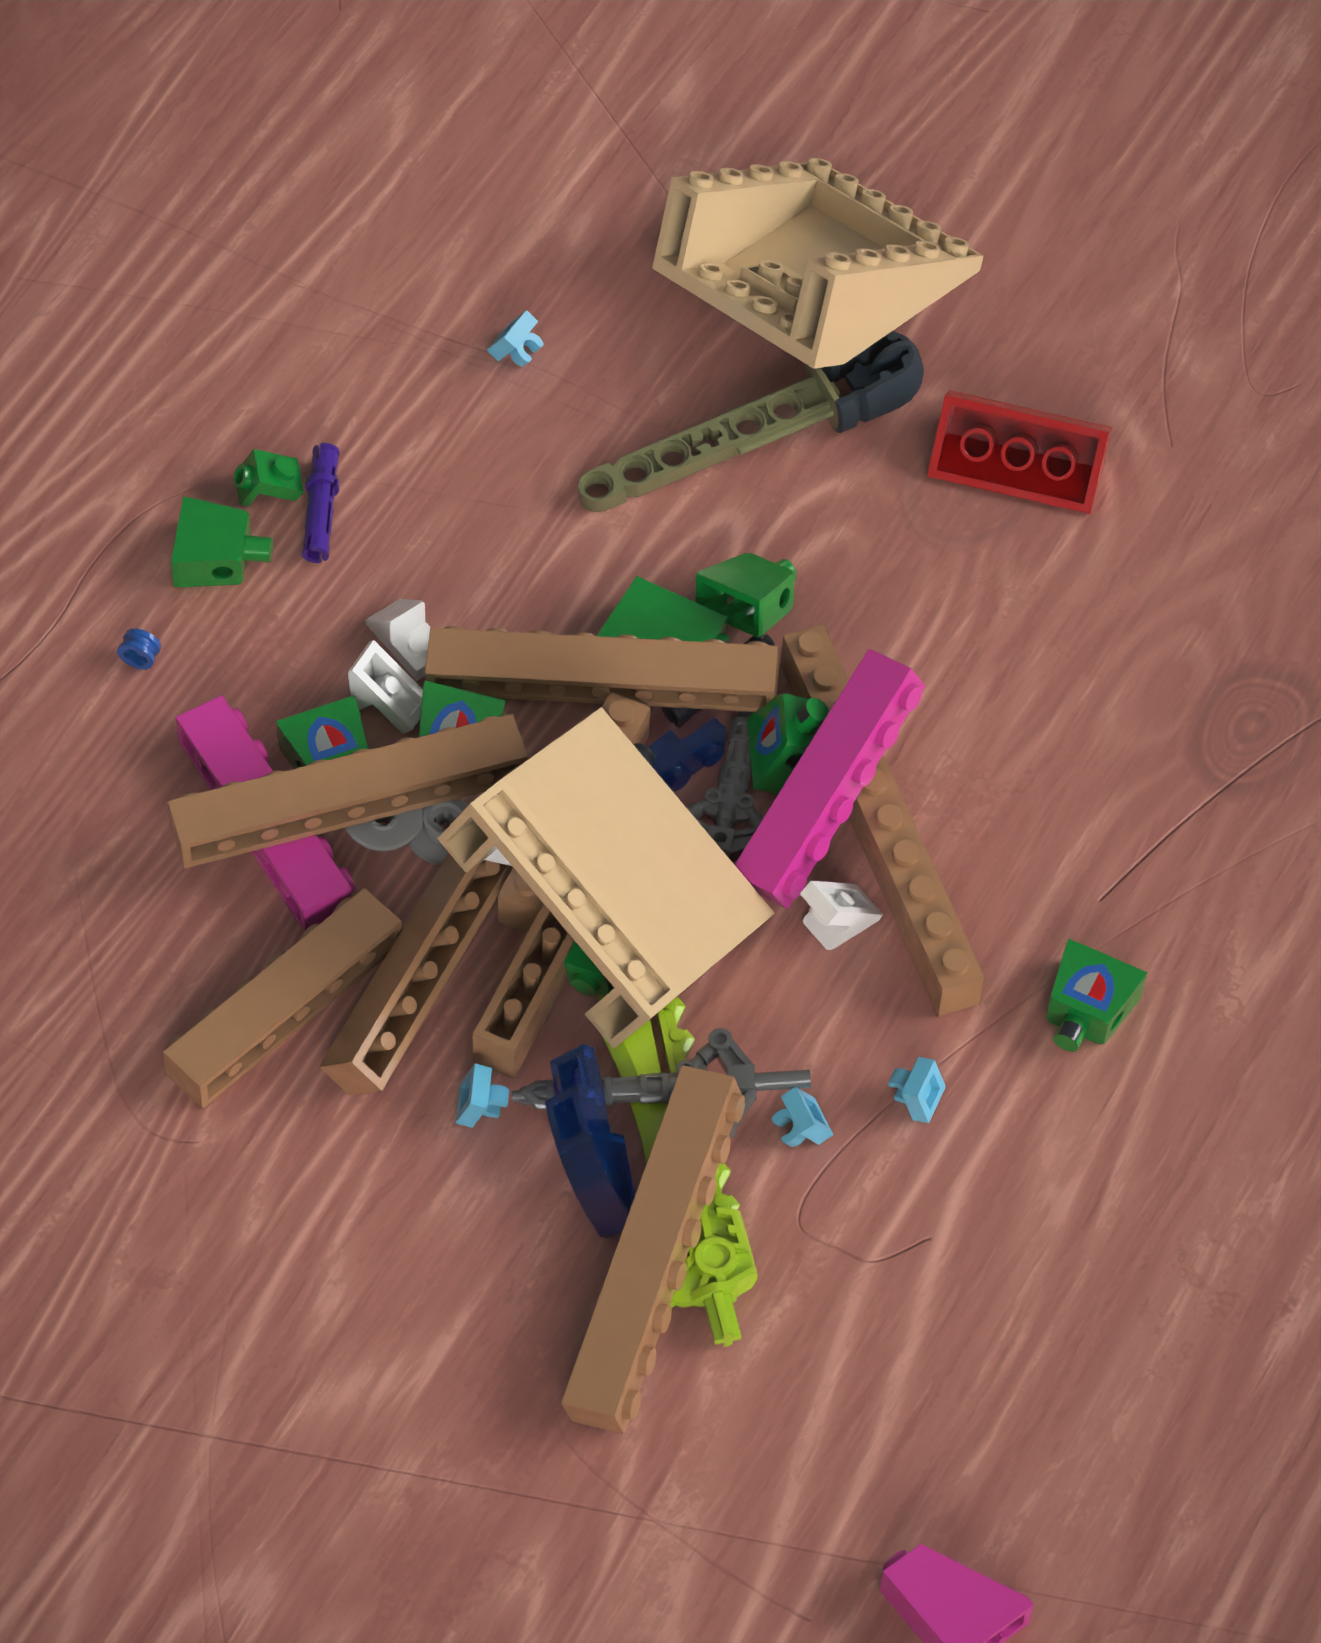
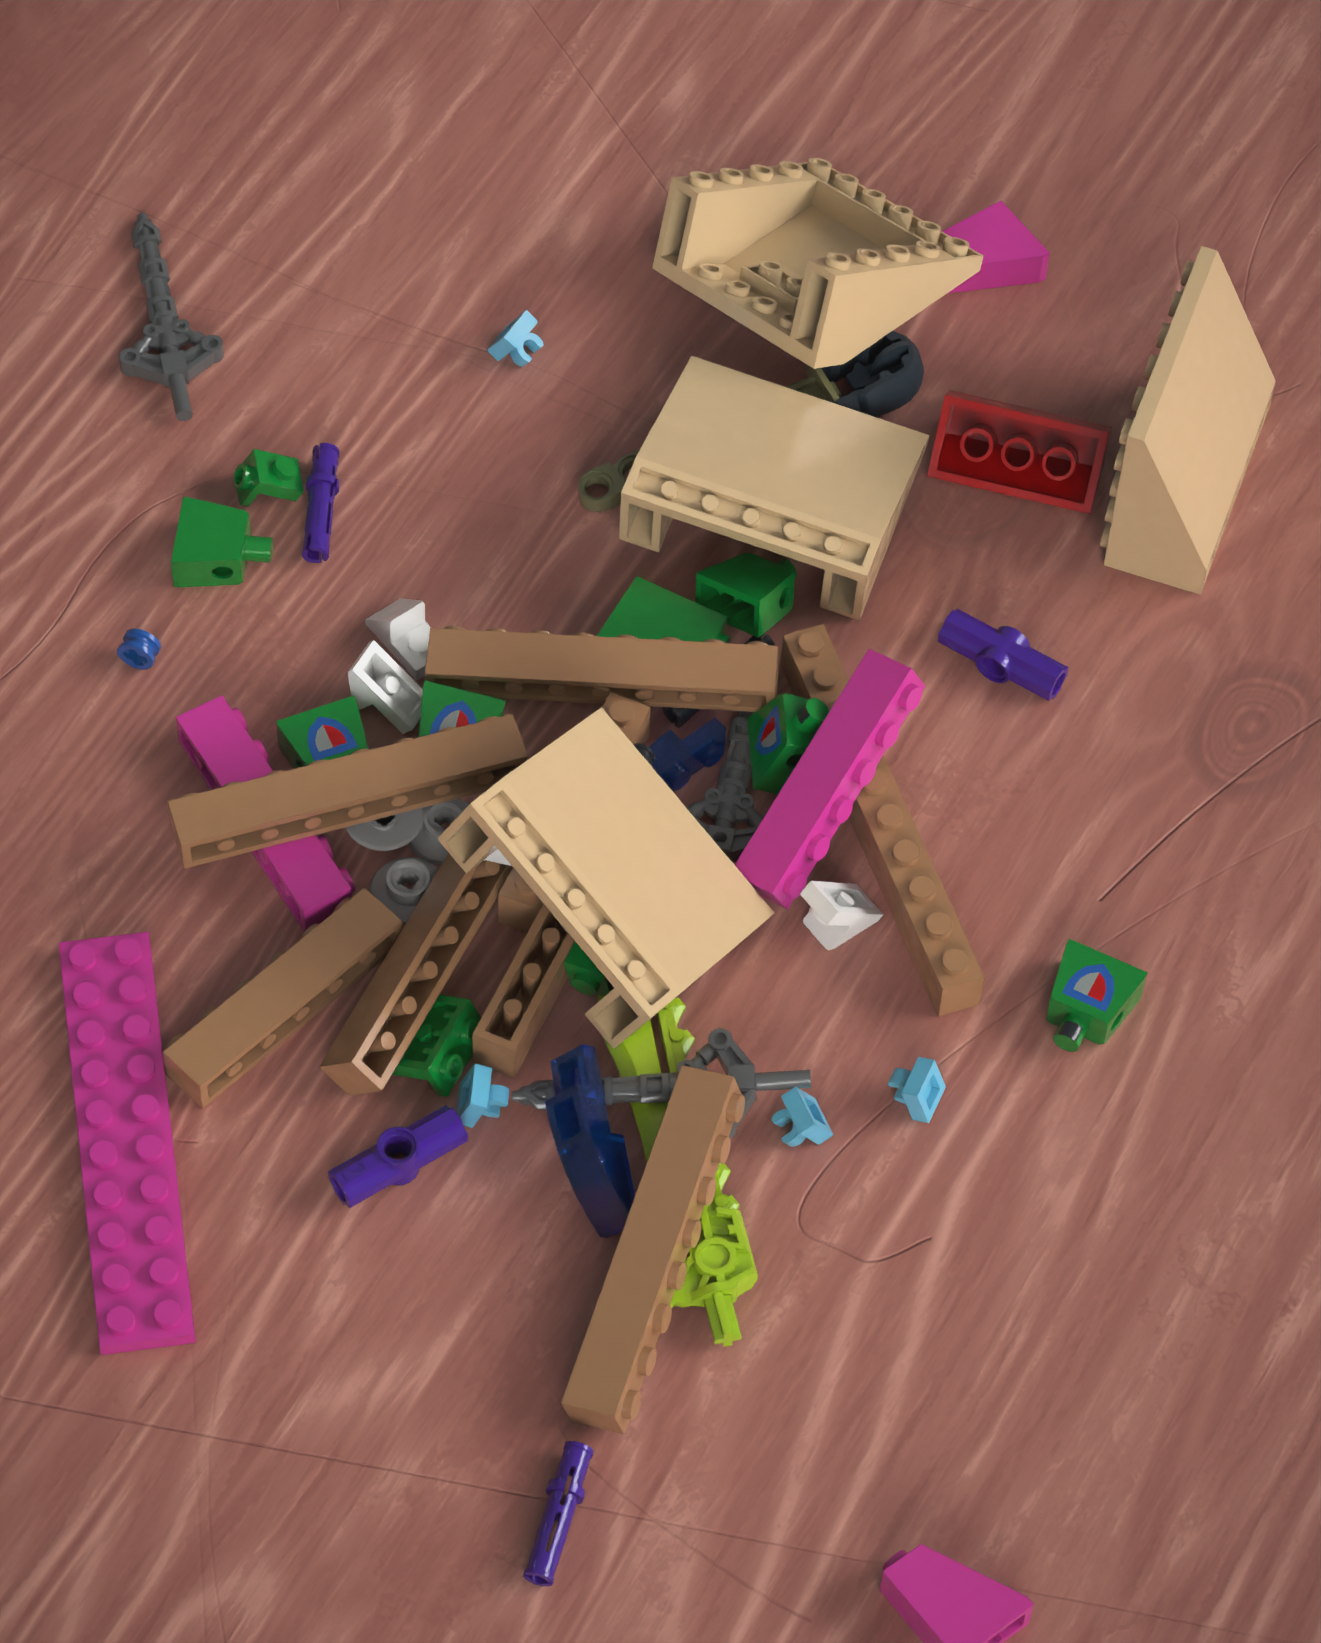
none -> dark pink plate [59,932,196,1355]
none -> dark grey bar [119,213,224,421]
none -> dark purple piece [328,1105,468,1208]
none -> light grey piece [369,857,438,926]
none -> green bracket [392,995,481,1097]
none -> dark purple pin [523,1441,594,1587]
none -> tan slope [619,356,929,621]
none -> dark purple piece [938,609,1069,701]
none -> dark pink slope [942,201,1050,293]
none -> tan slope [1100,246,1276,595]

